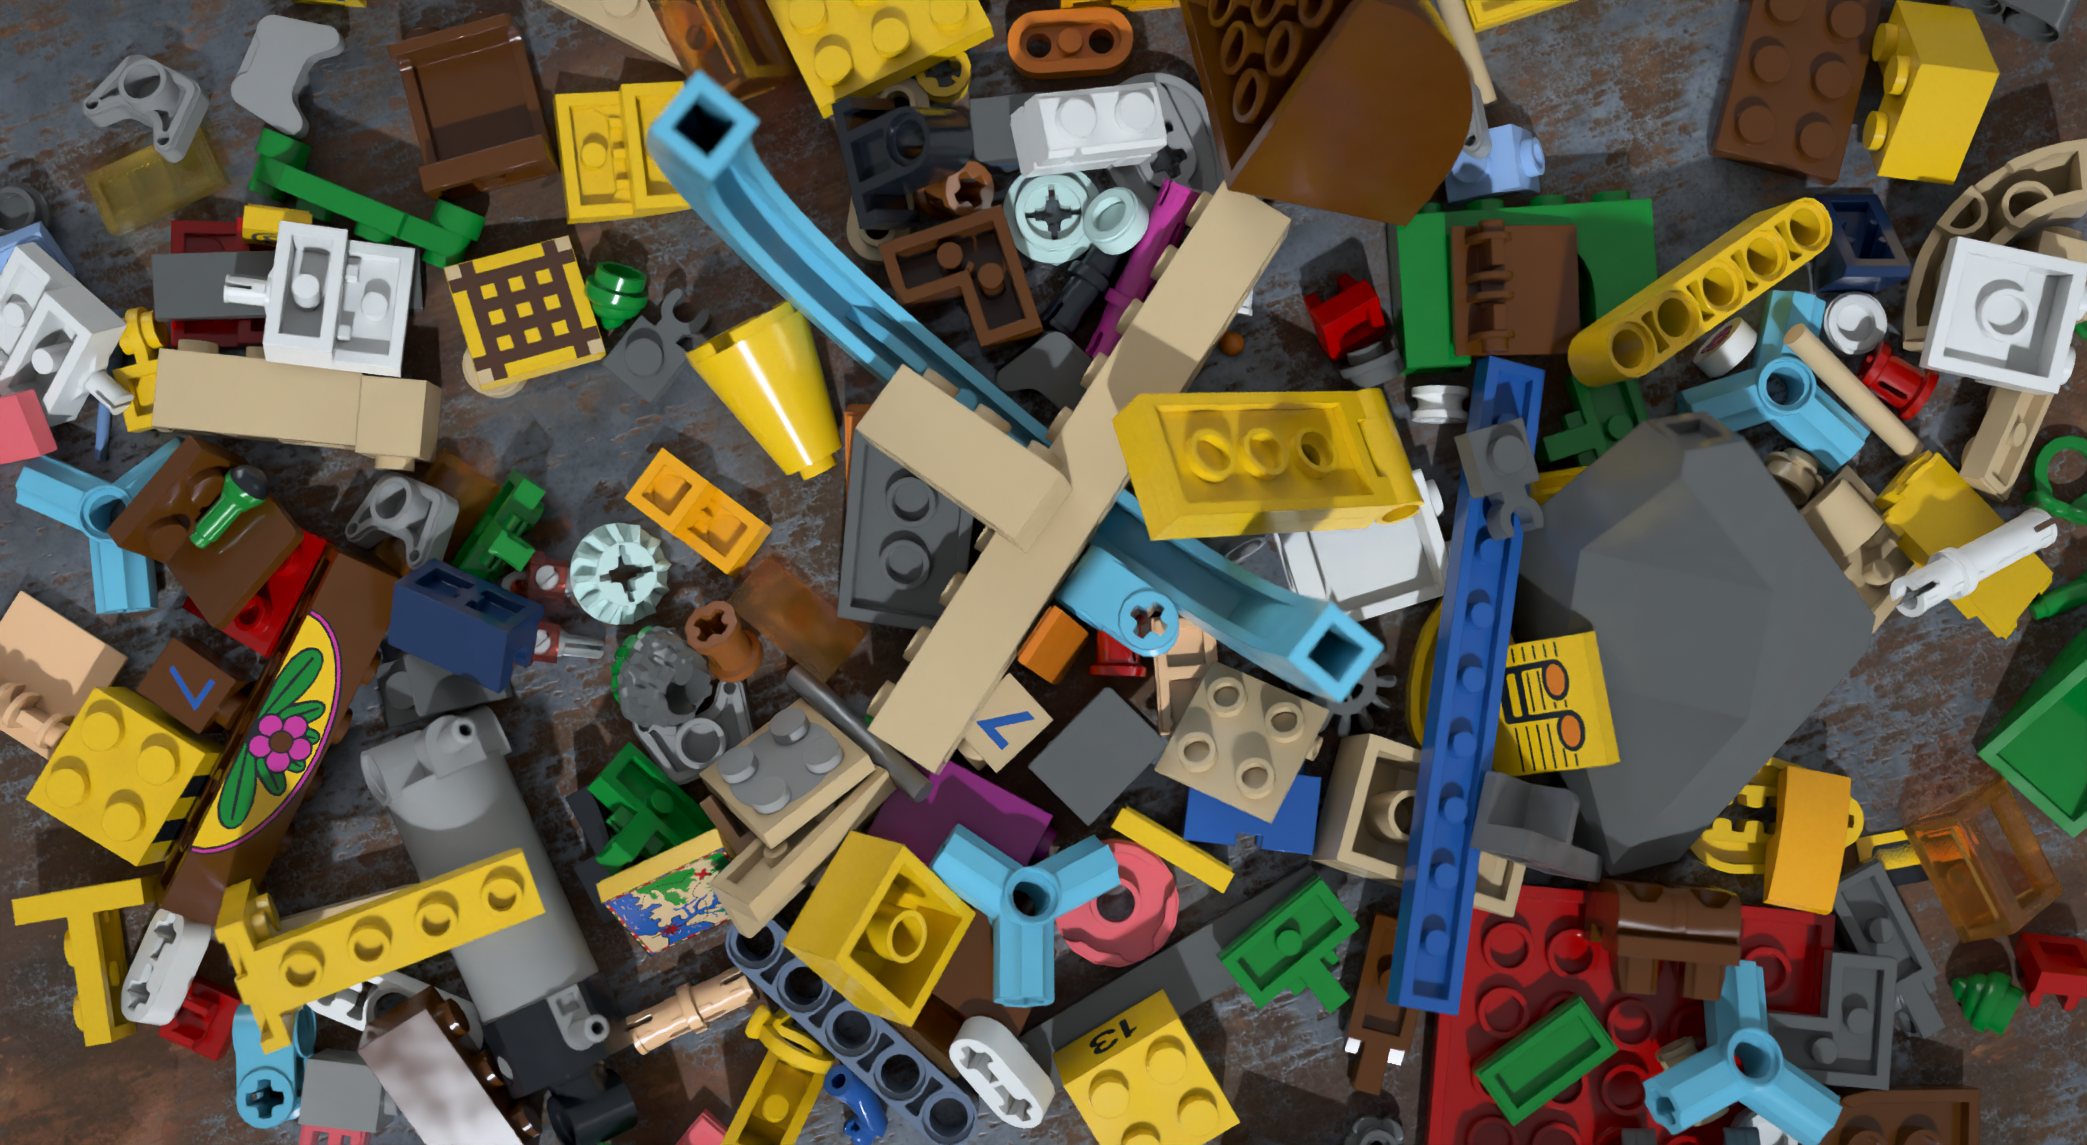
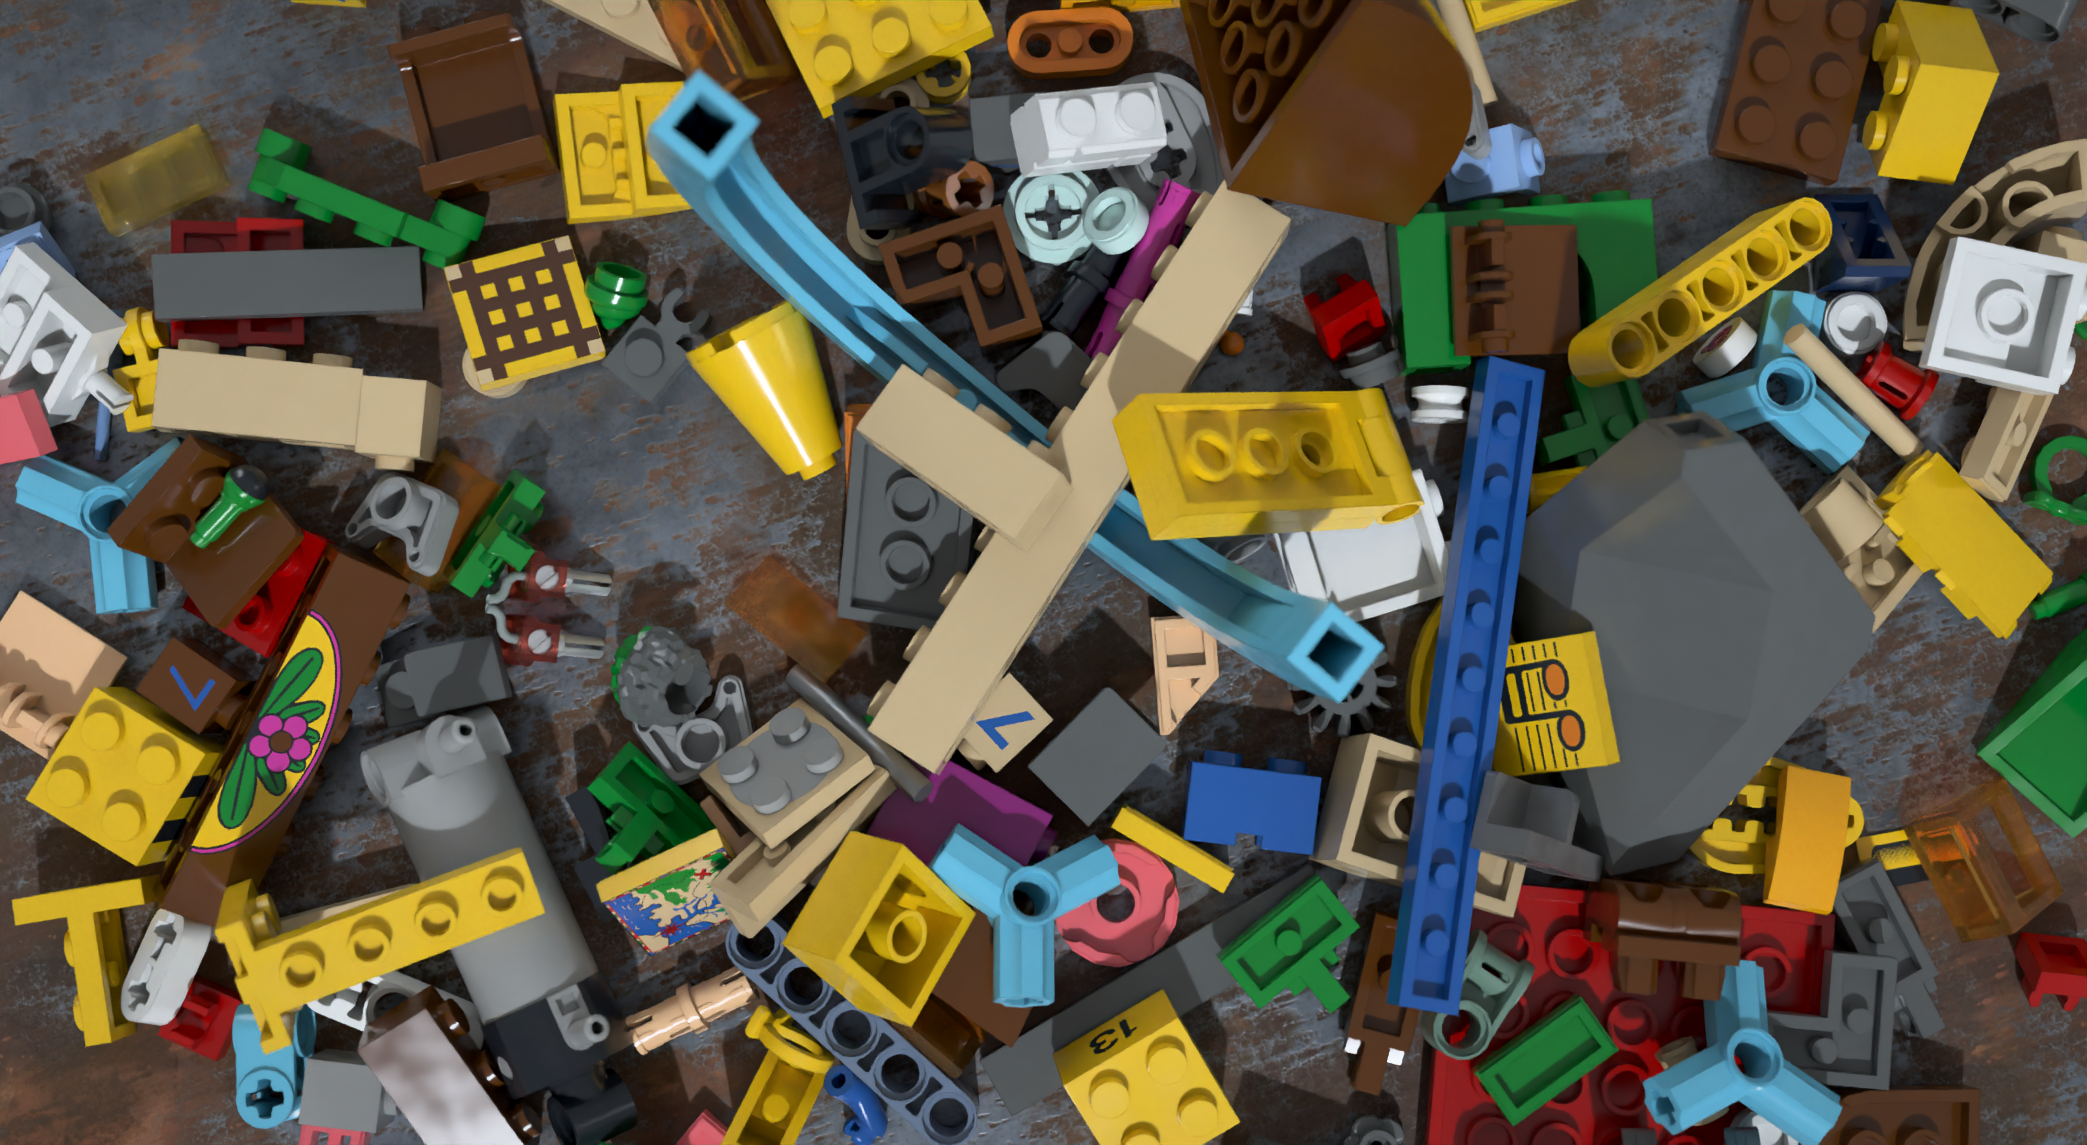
light grey piece [82,54,210,163] -> none
white plate [224,221,415,377] -> none
light grey piece [230,14,346,140] -> none
yellow tile [242,203,313,247] -> none
dark blue hinge [388,558,545,694] -> none
light aqua gear [570,523,672,625] -> none
light orange slope [624,447,772,579] -> none
dark orange bush [684,601,763,683] -> none
white beam [949,1016,1055,1128] -> none
orange slope [1016,605,1089,685] -> none
medium azure piece [1054,544,1179,657] -> none
red bush [1089,613,1147,677] -> none
tan hinge [1155,660,1329,824] -> none
dark grey plate [1454,417,1544,541] -> none
tan plate [1764,448,1824,505] -> none
white pin [1890,508,2057,617] -> none
green plate [1951,971,2025,1036] -> none
none -> sand green piece [1421,928,1535,1060]

